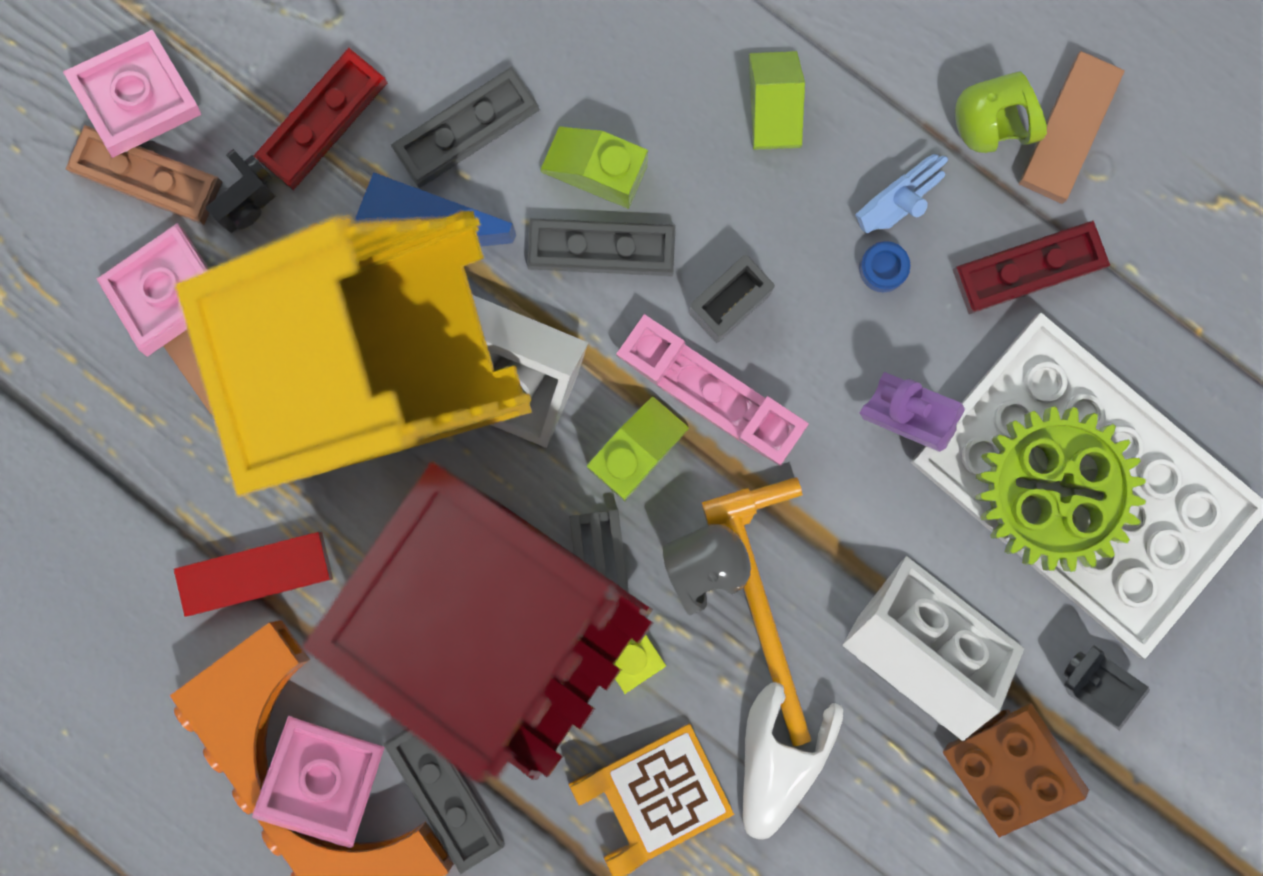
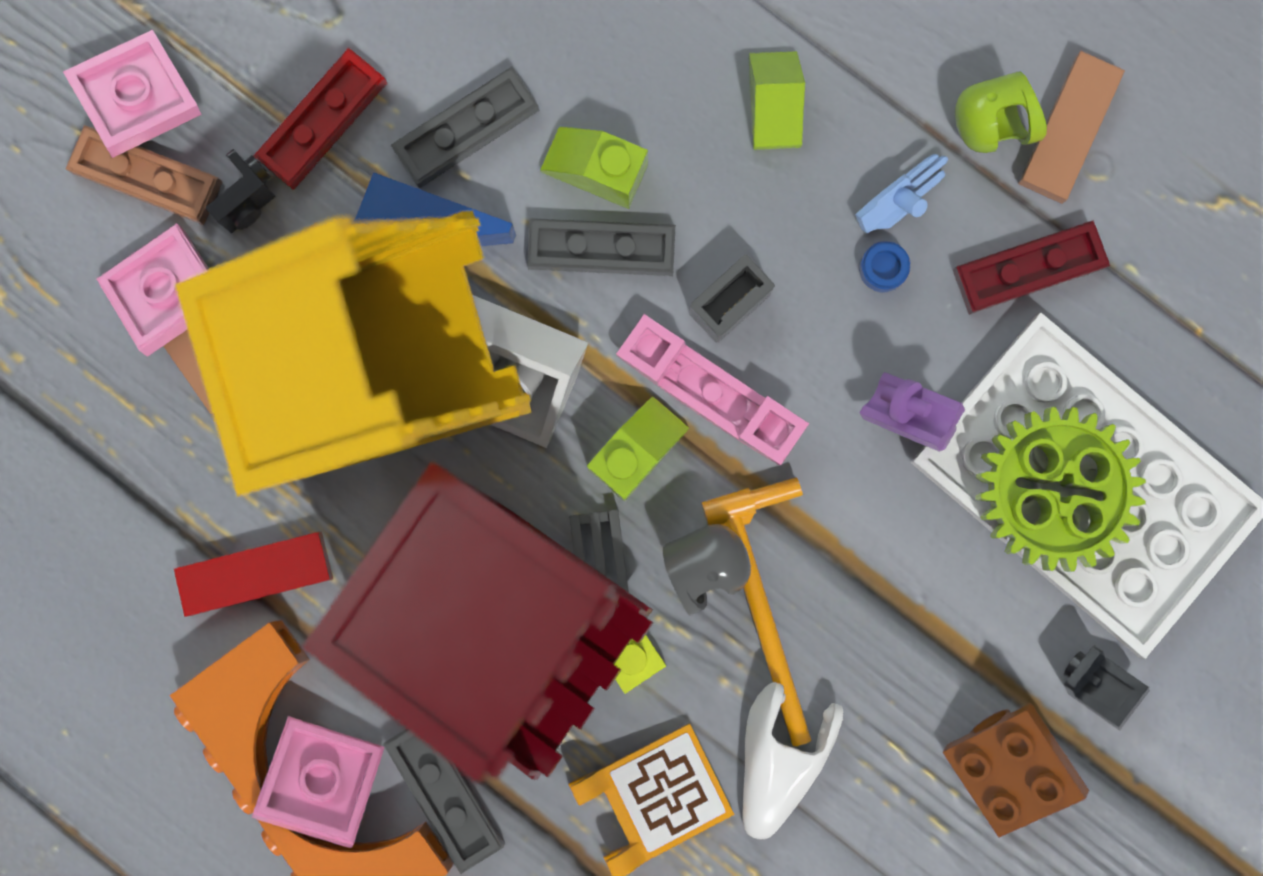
white slope [842,556,1024,741] -> none

